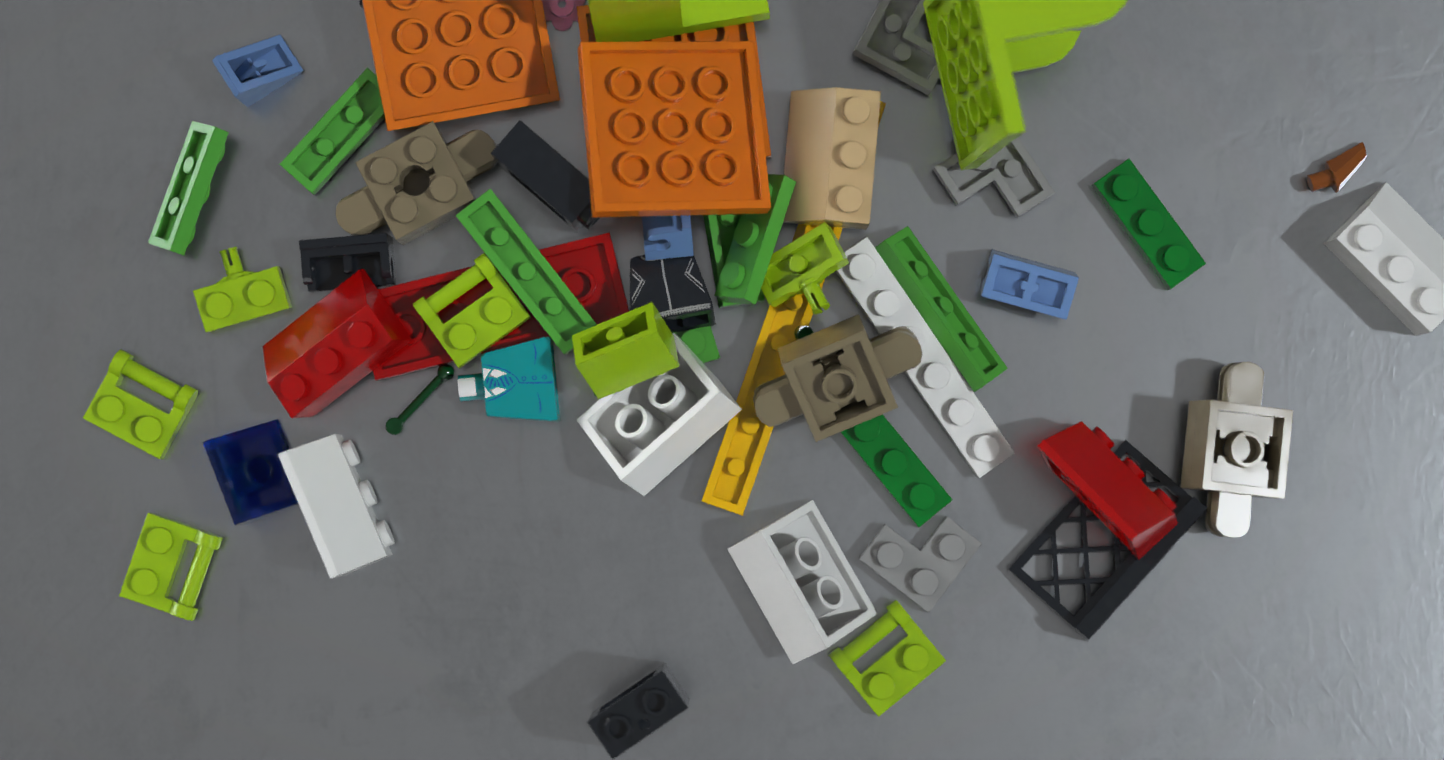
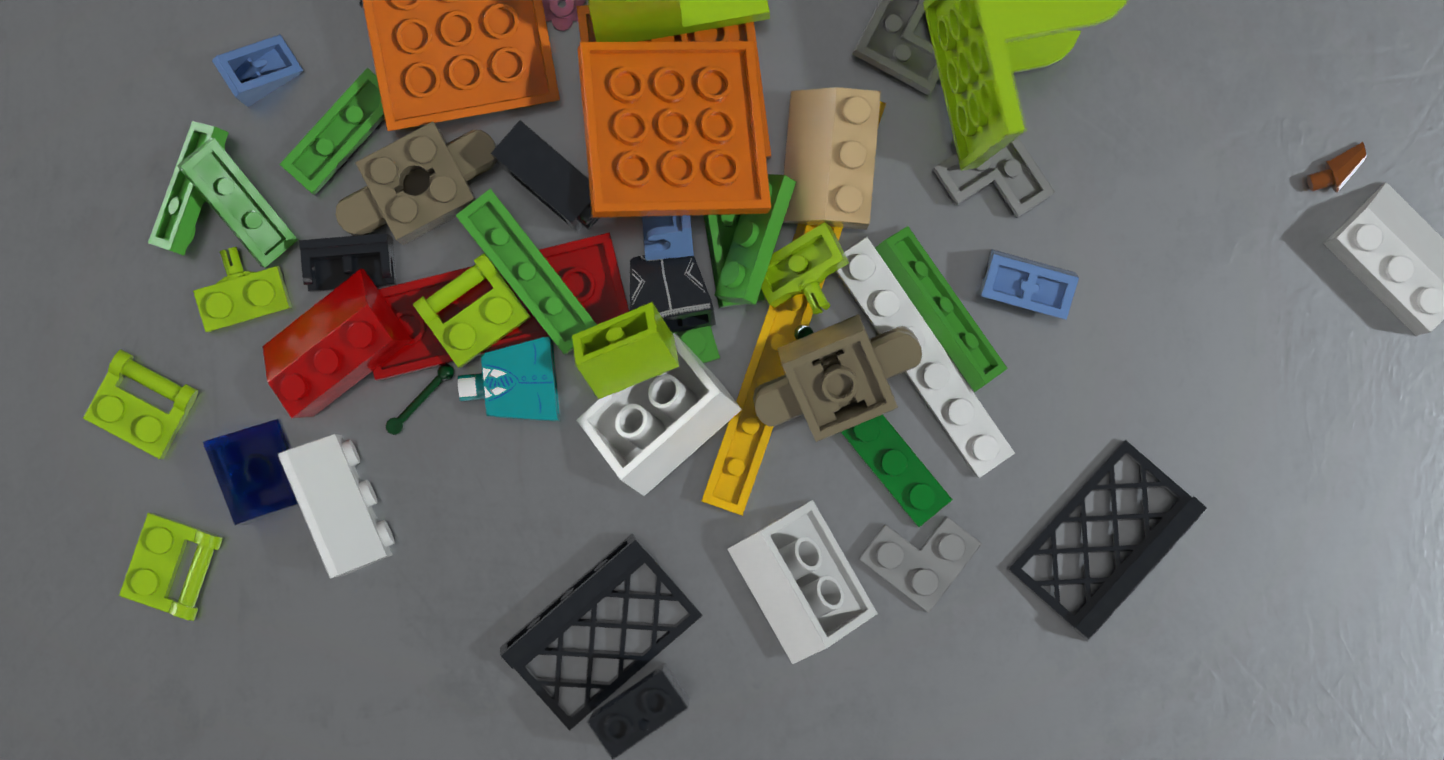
lime plate [828,600,946,717] -> none
red slope [1038,421,1178,560] -> none
green plate [1091,158,1206,290] -> none
brick [1180,361,1293,538] -> none
none -> bright green plate [177,138,298,268]
none -> black fence [500,533,702,731]

